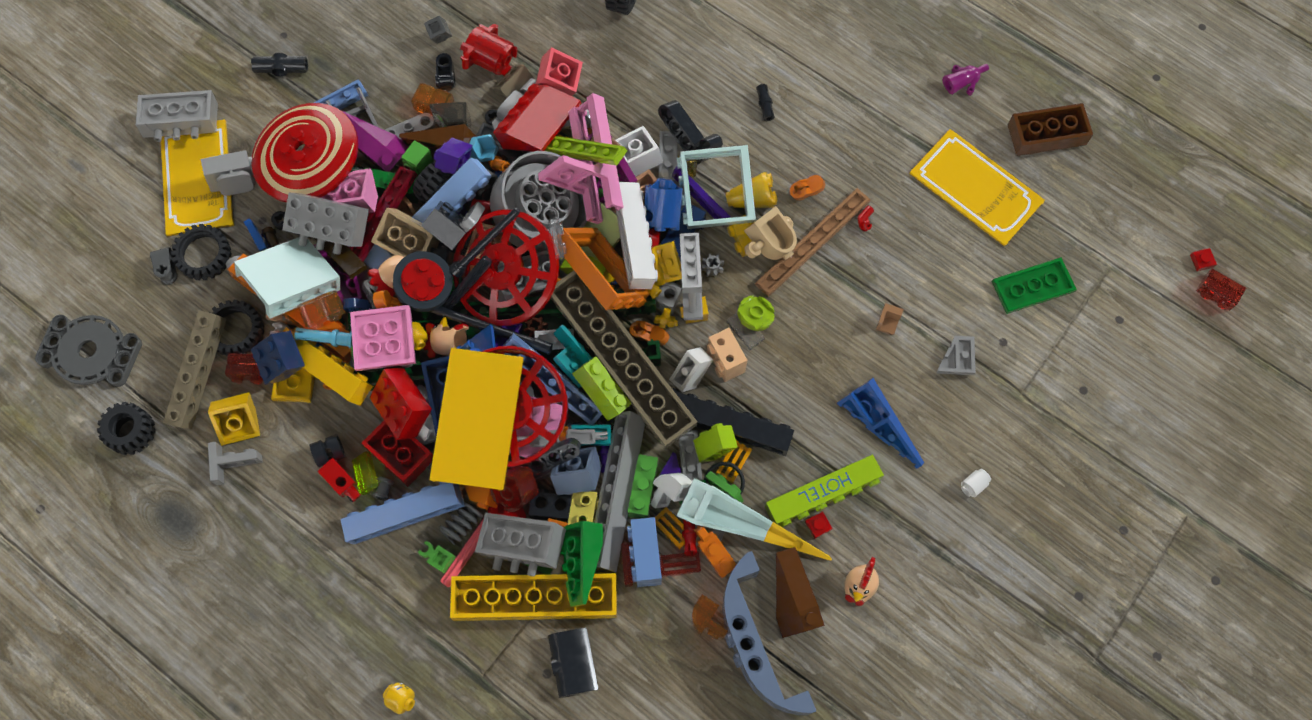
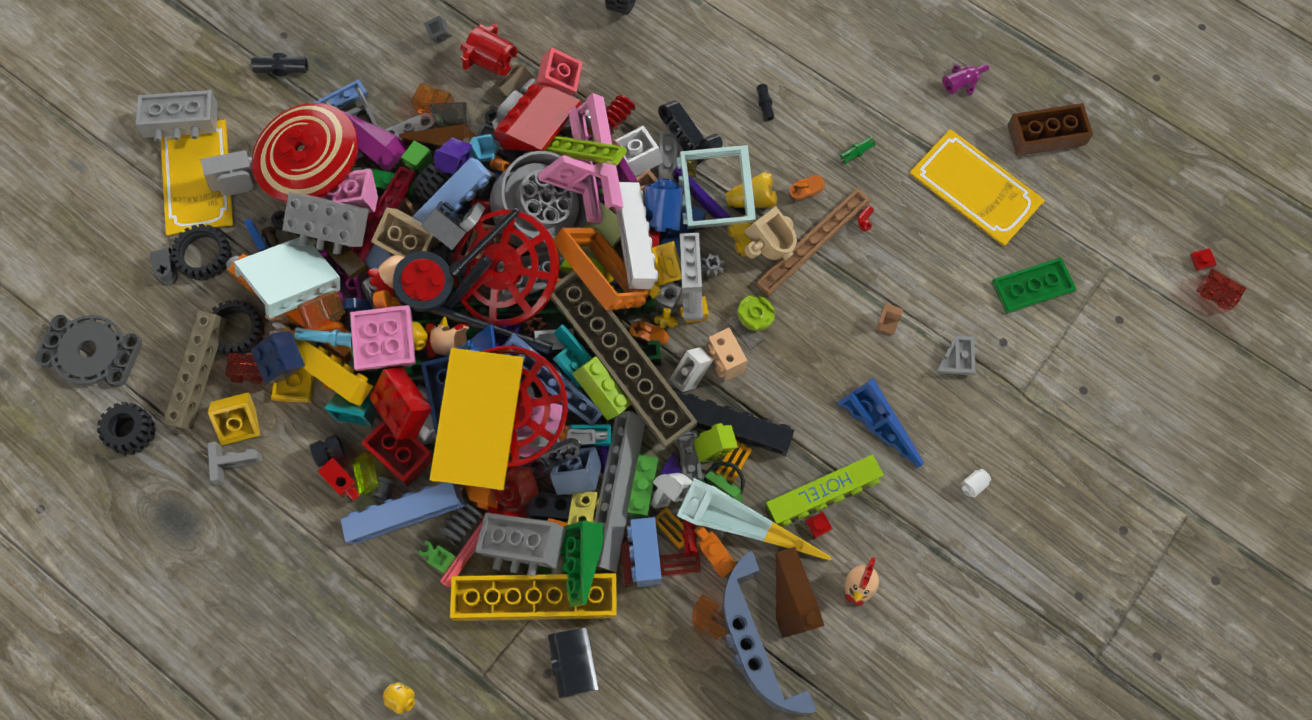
black piece [435,53,456,89] -> none
clear plate [548,218,566,260] -> none
none -> teal slope [325,393,377,427]
none -> red piece [606,95,636,135]
none -> green pin [839,136,876,164]

